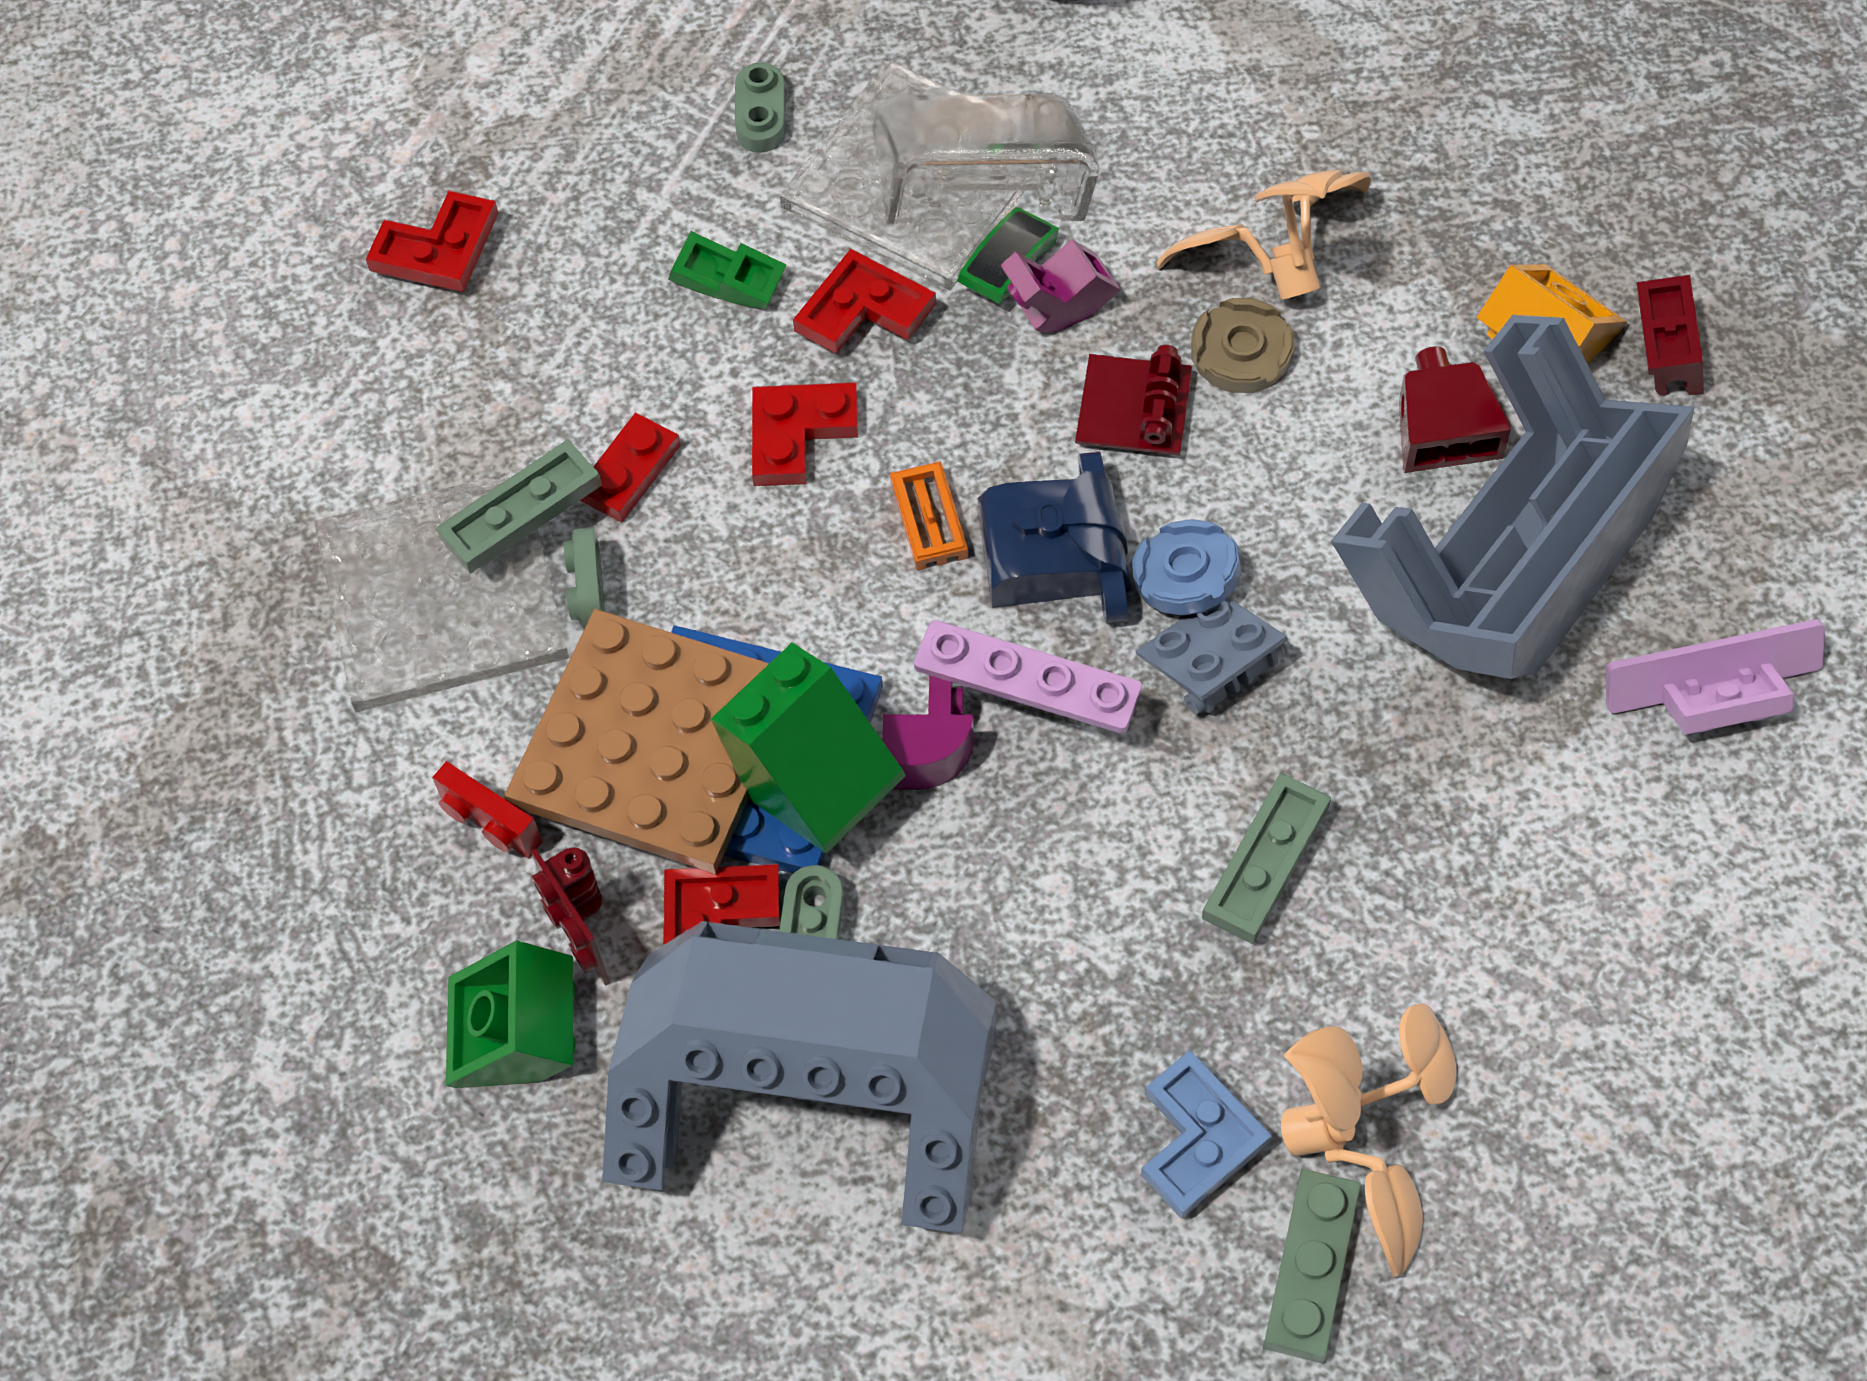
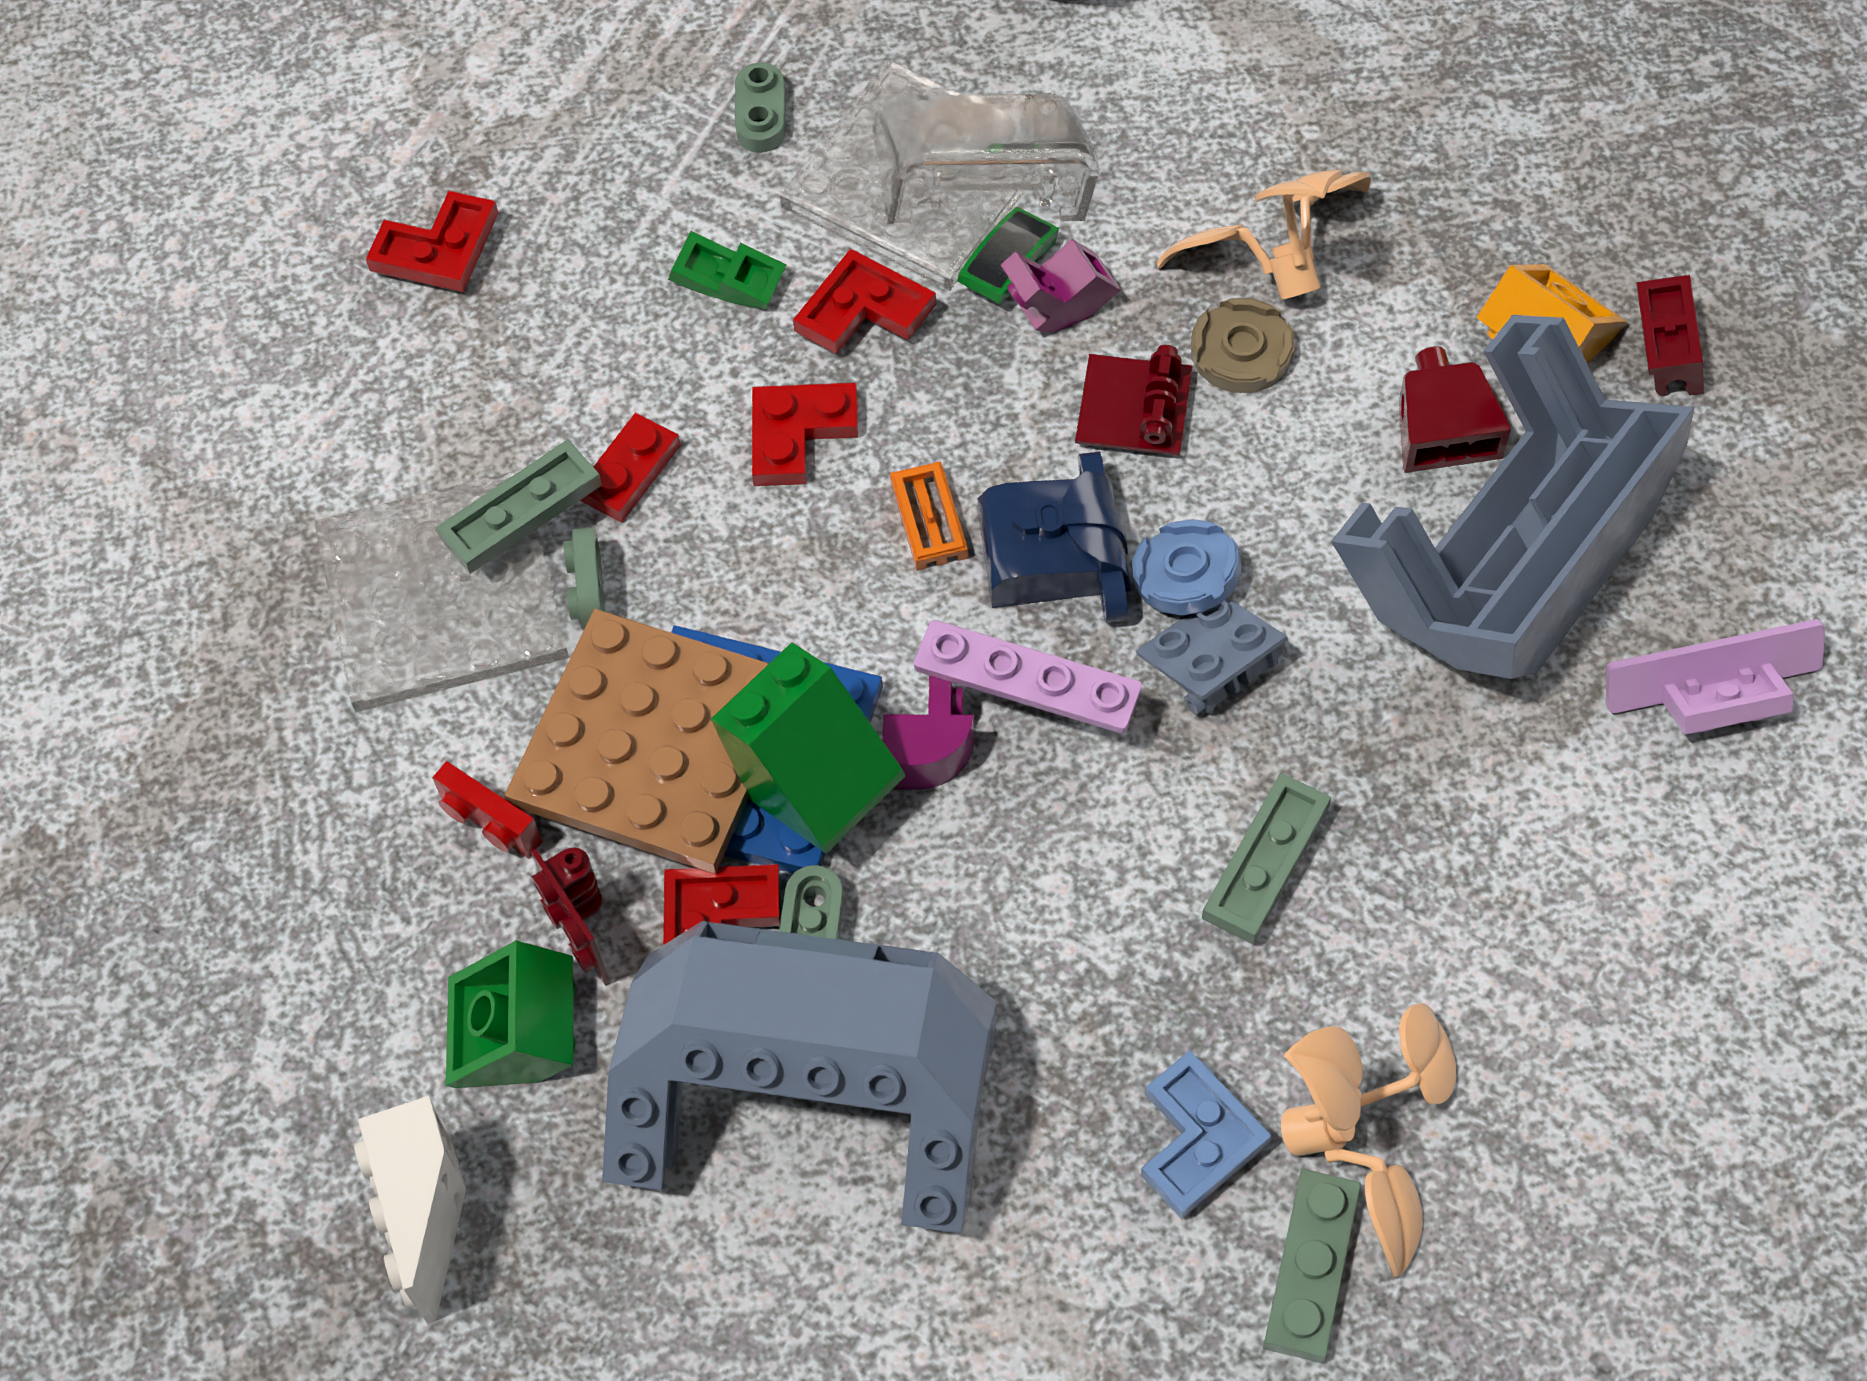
none -> white slope [354,1096,466,1324]

